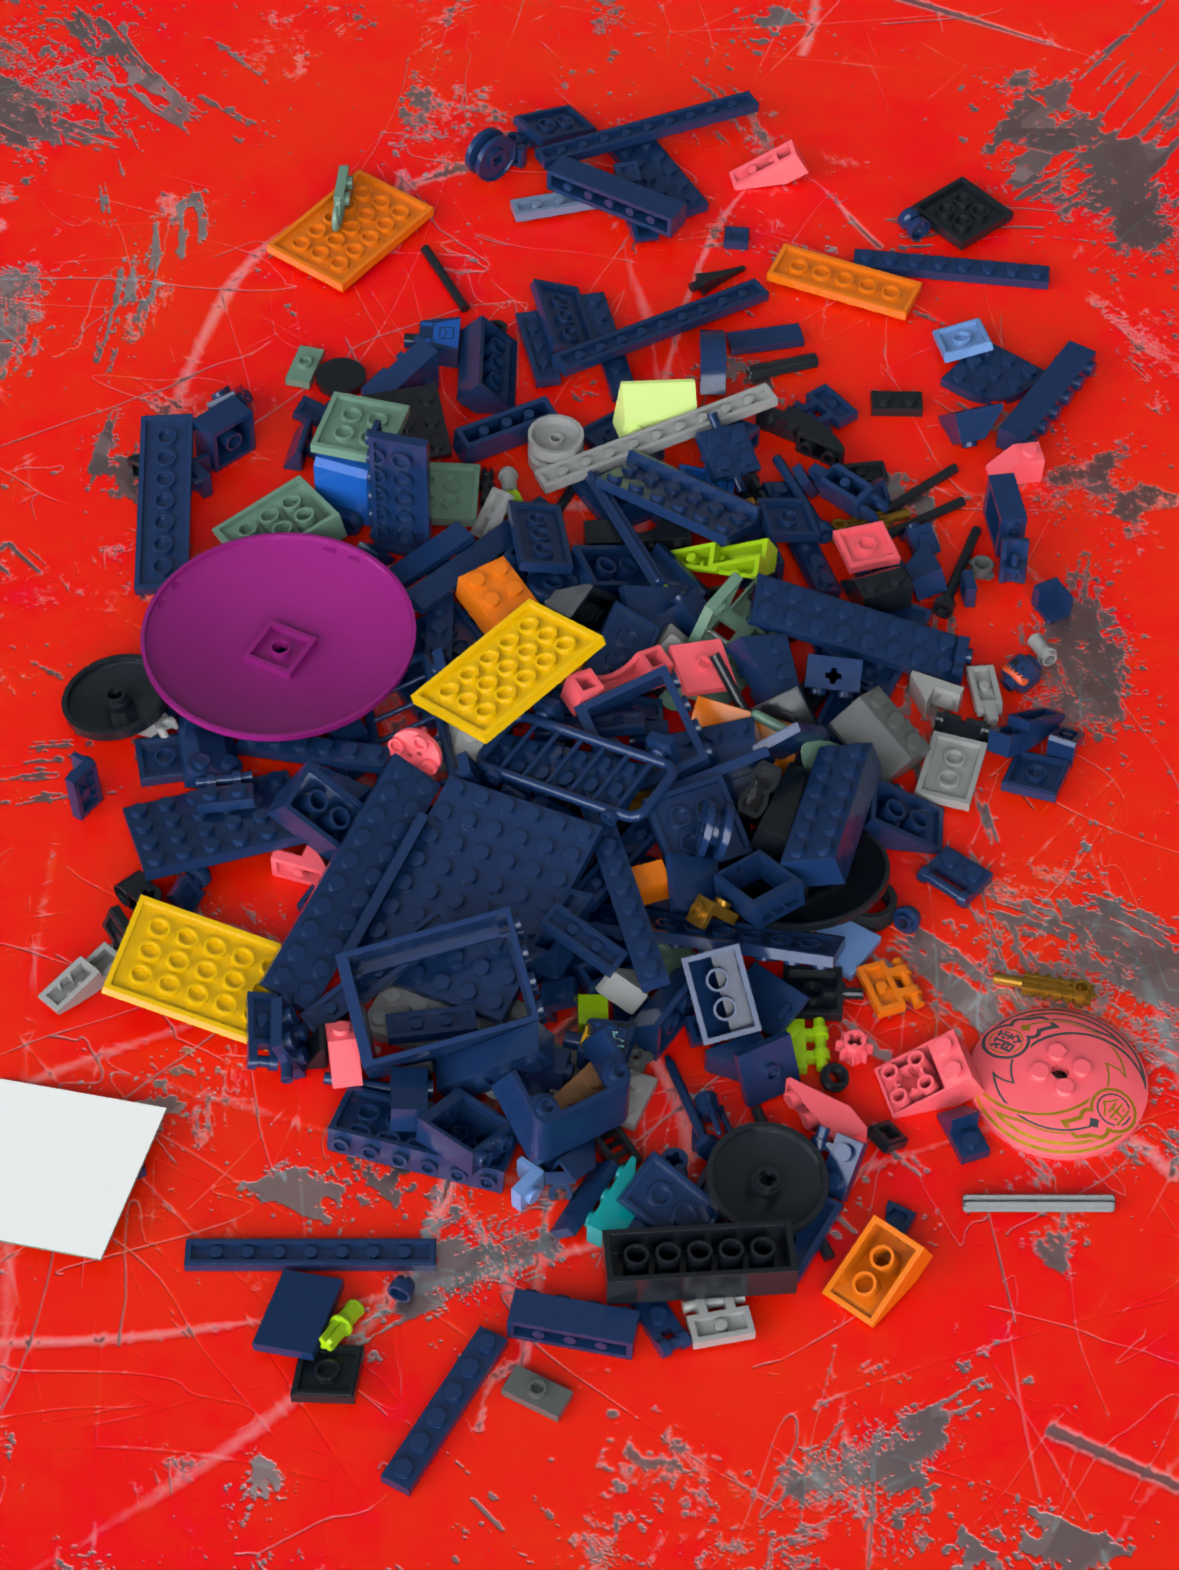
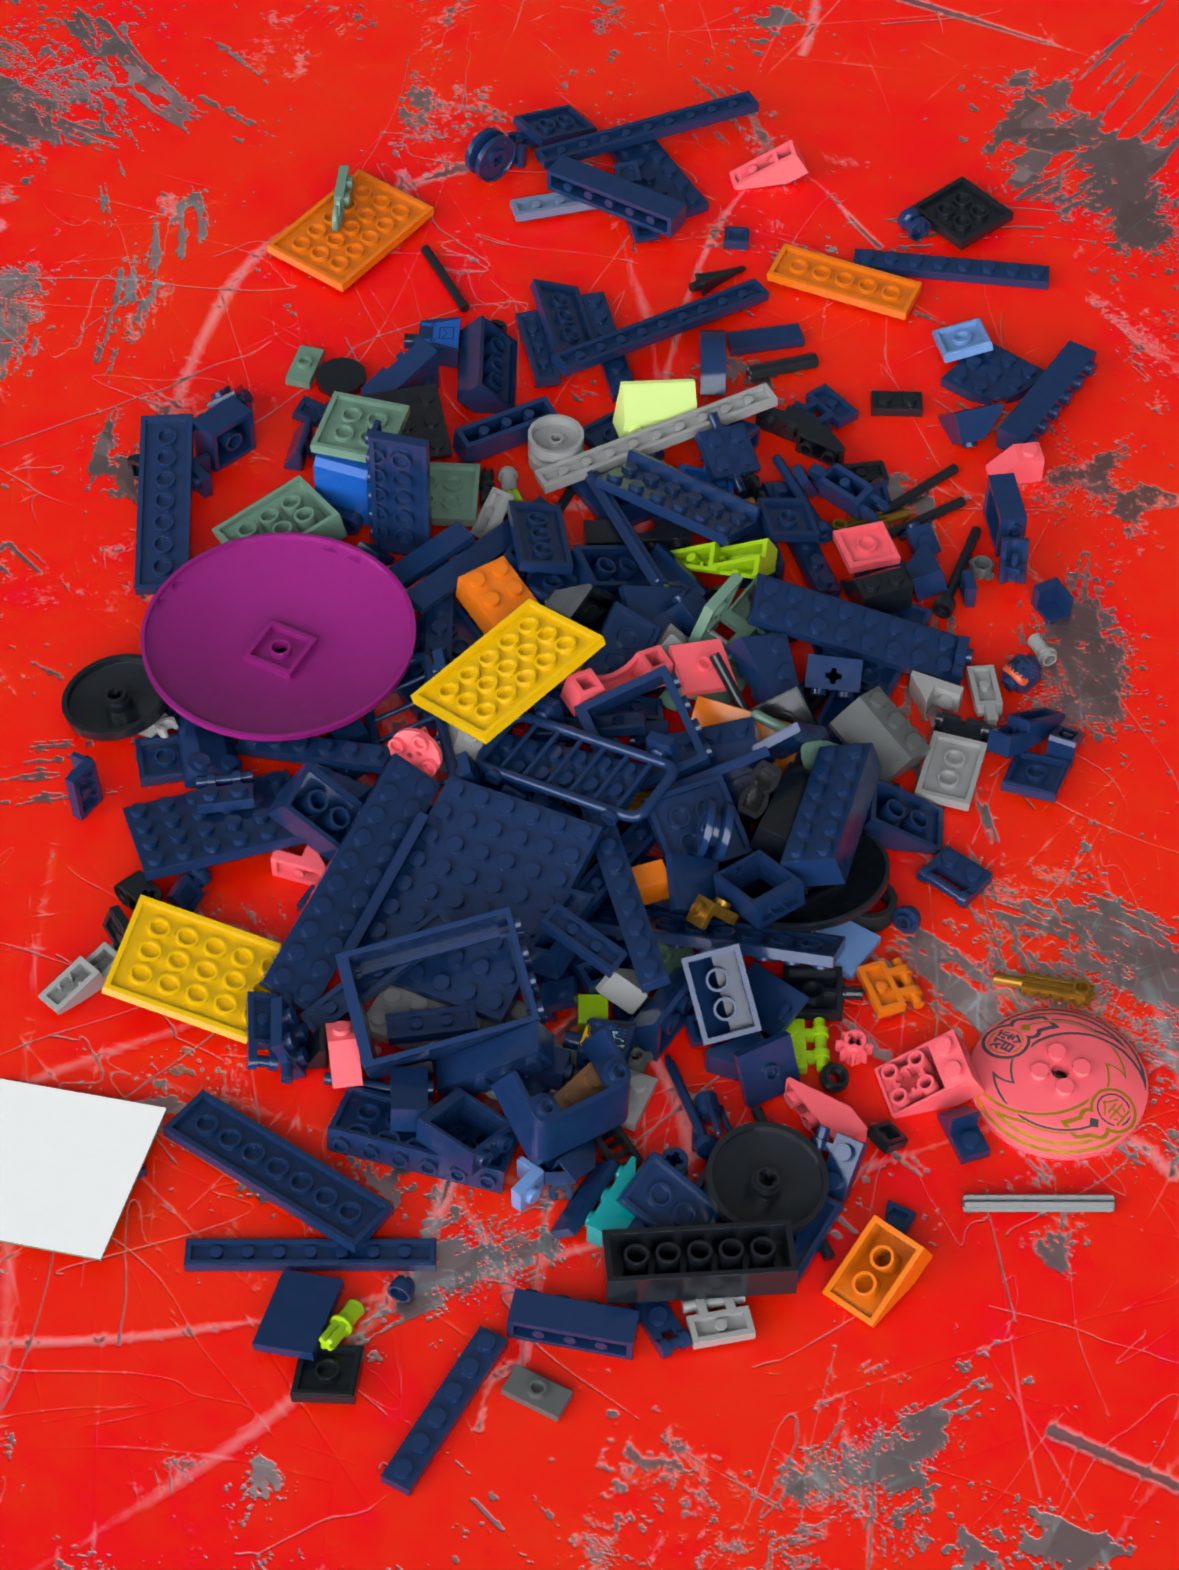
none -> dark blue plate [163,1090,394,1253]

